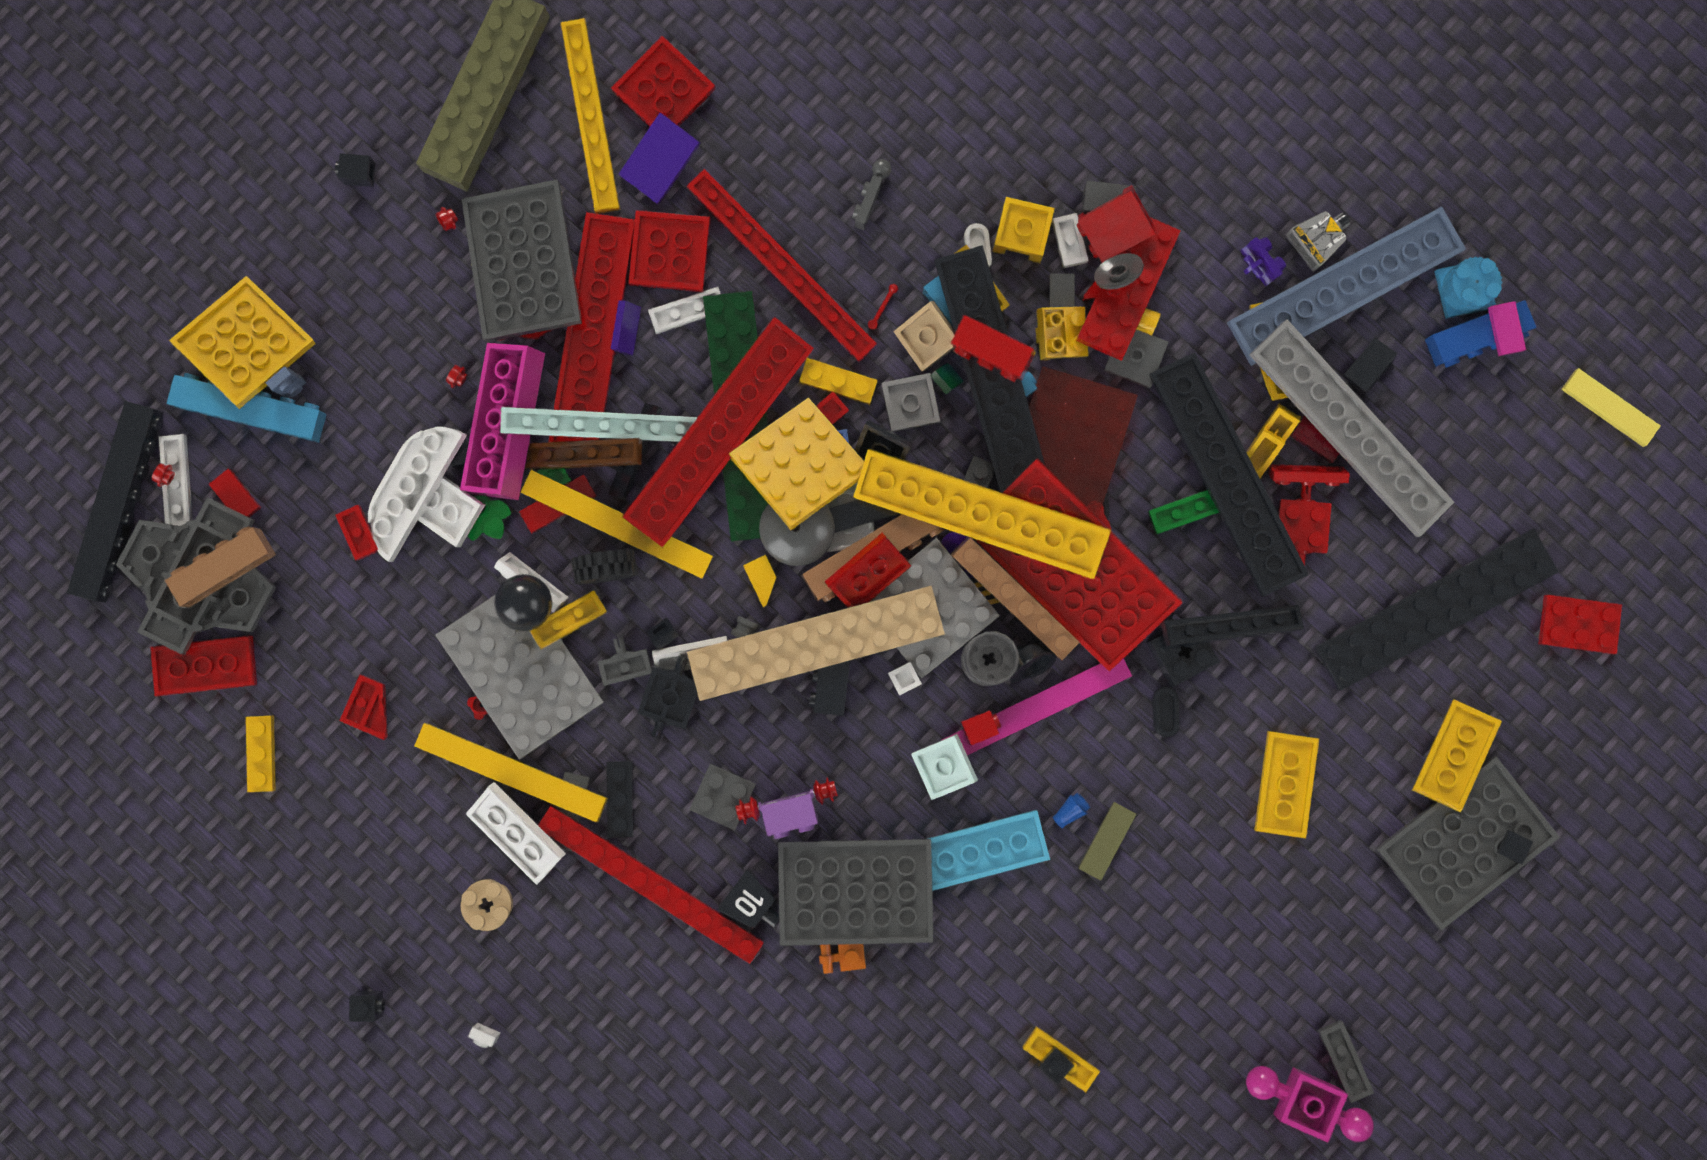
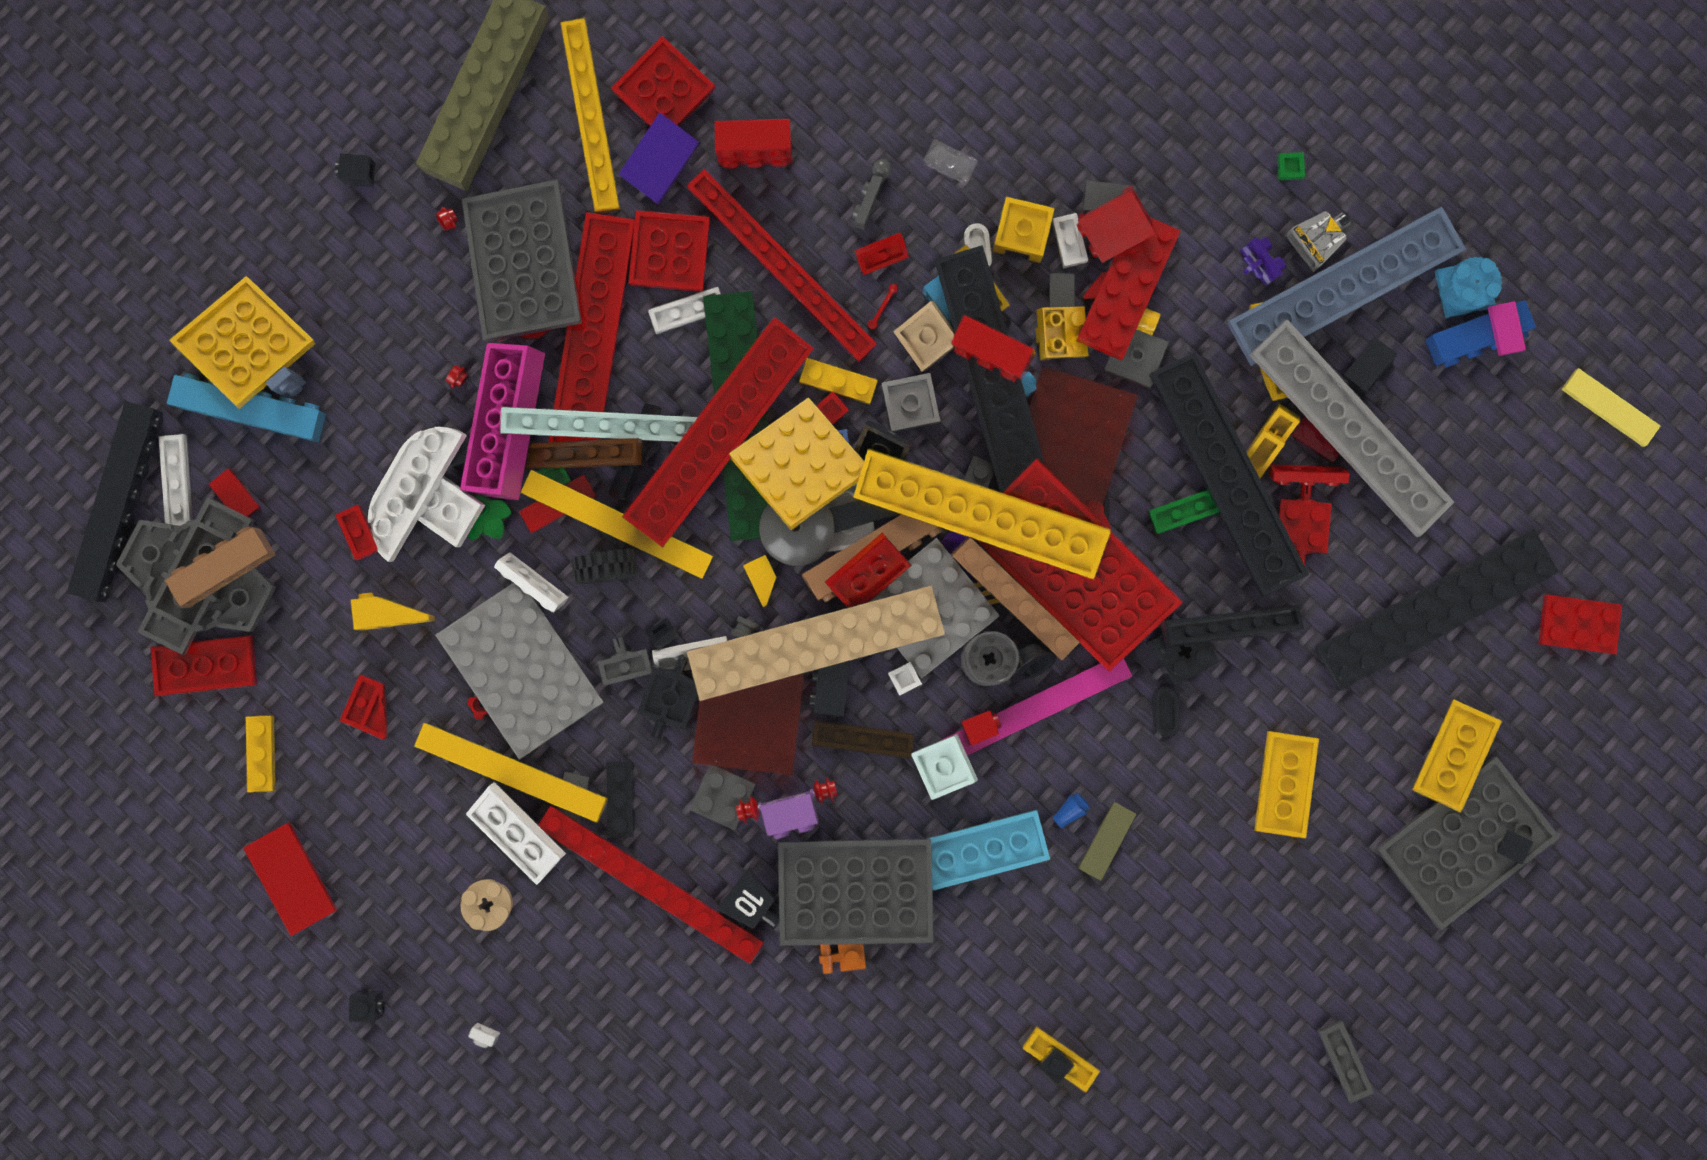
red plate [152,463,175,487] -> none
black piece [494,574,552,631] -> none
yellow tile [530,590,607,650] -> none
dark purple tile [611,300,641,355] -> none
dark green tile [931,363,963,395] -> none
dark grey dish [1094,253,1144,289] -> none
dark pink brick [1246,1066,1374,1142] -> none
none -> red tile [243,822,337,936]
none -> yellow slope [351,593,435,631]
none -> clear red plate [692,674,804,775]
none -> red brick [714,119,792,169]
none -> dark brown tile [812,720,914,759]
none -> red plate [854,233,909,275]
none -> clear plate [923,139,978,185]
none -> green plate [1277,152,1305,181]

